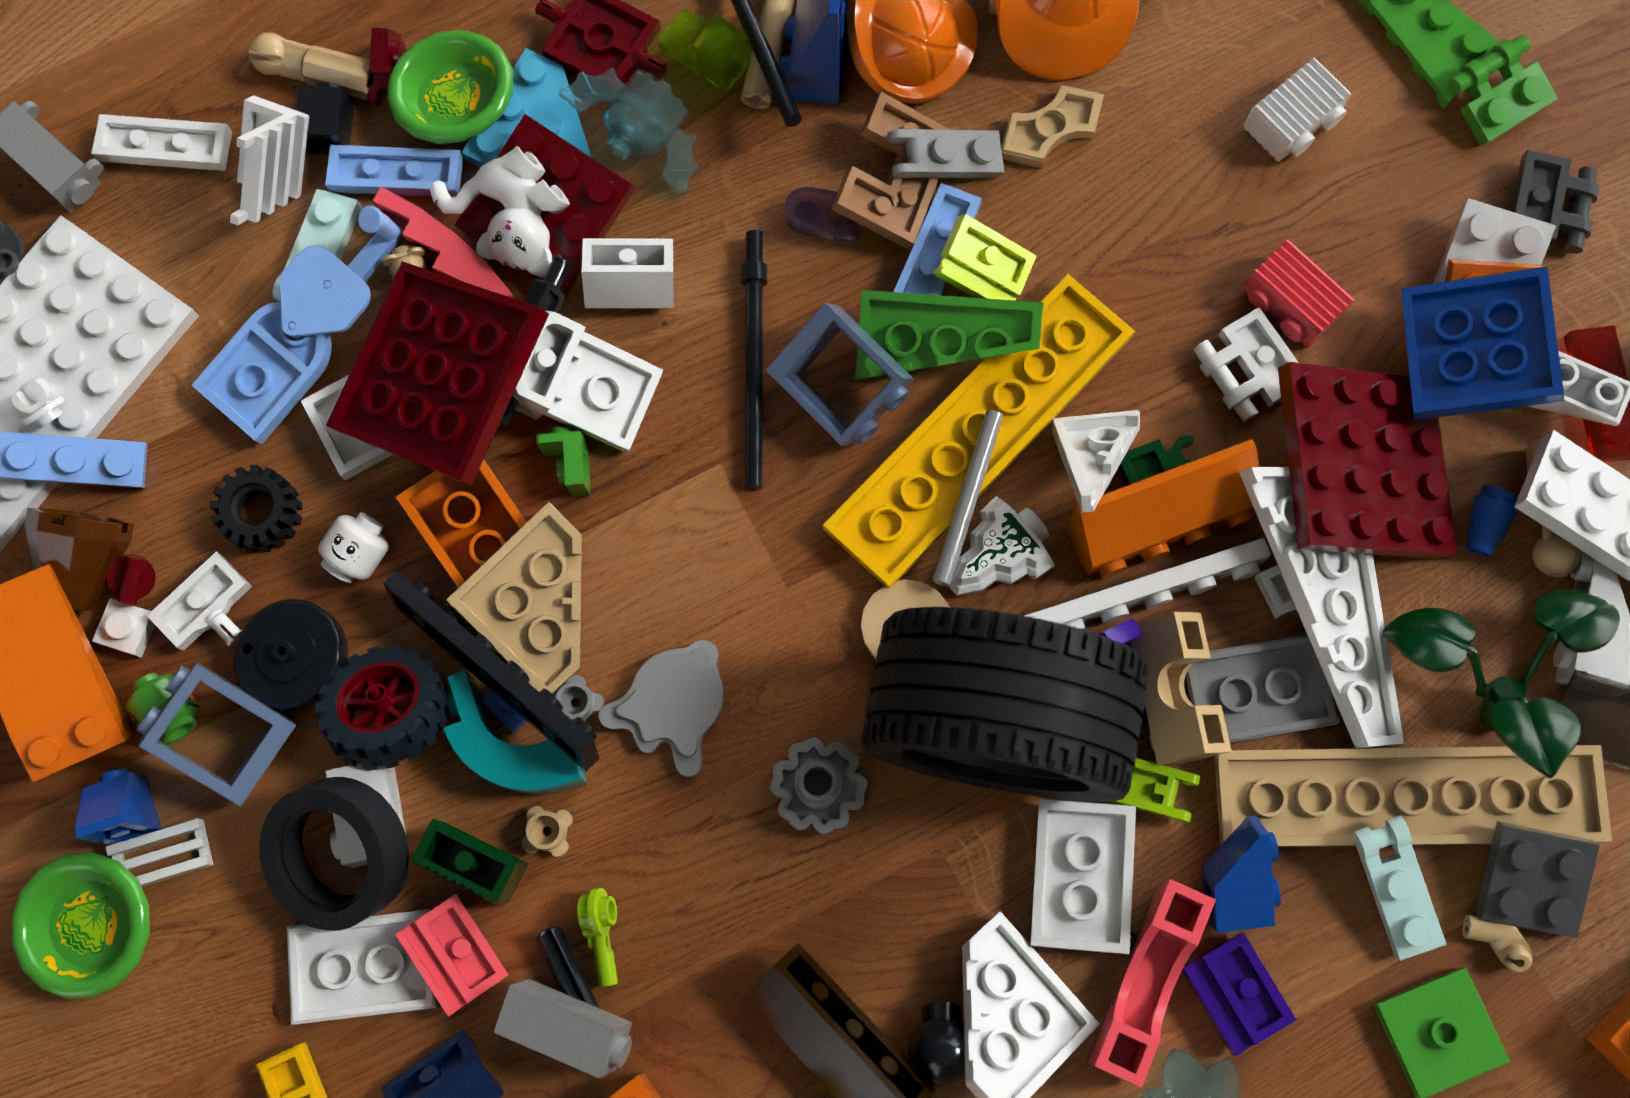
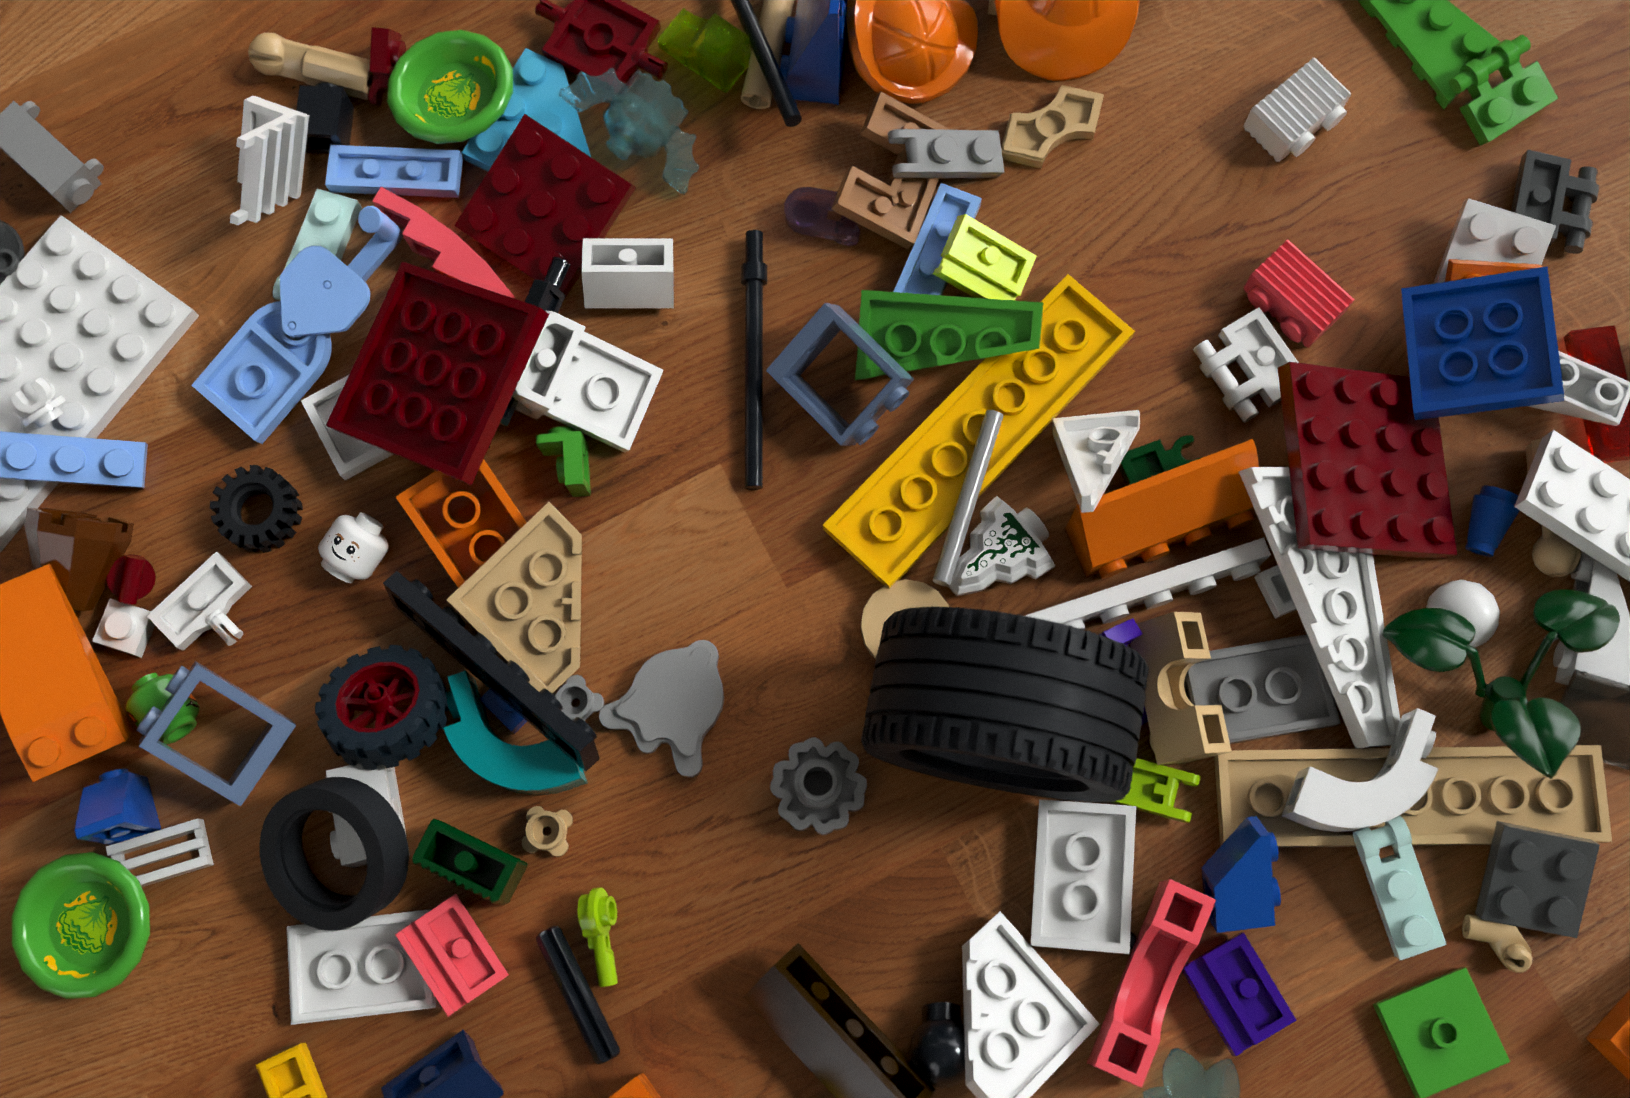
white plate [91,114,232,171] -> none
black wheel [234,599,348,712] -> none
tan plate [382,245,431,279] -> none
white animal [429,145,570,278] -> none
light grey brick [493,979,633,1078] -> none
none -> white arch [1282,708,1439,832]
none -> white hair [1426,580,1500,648]

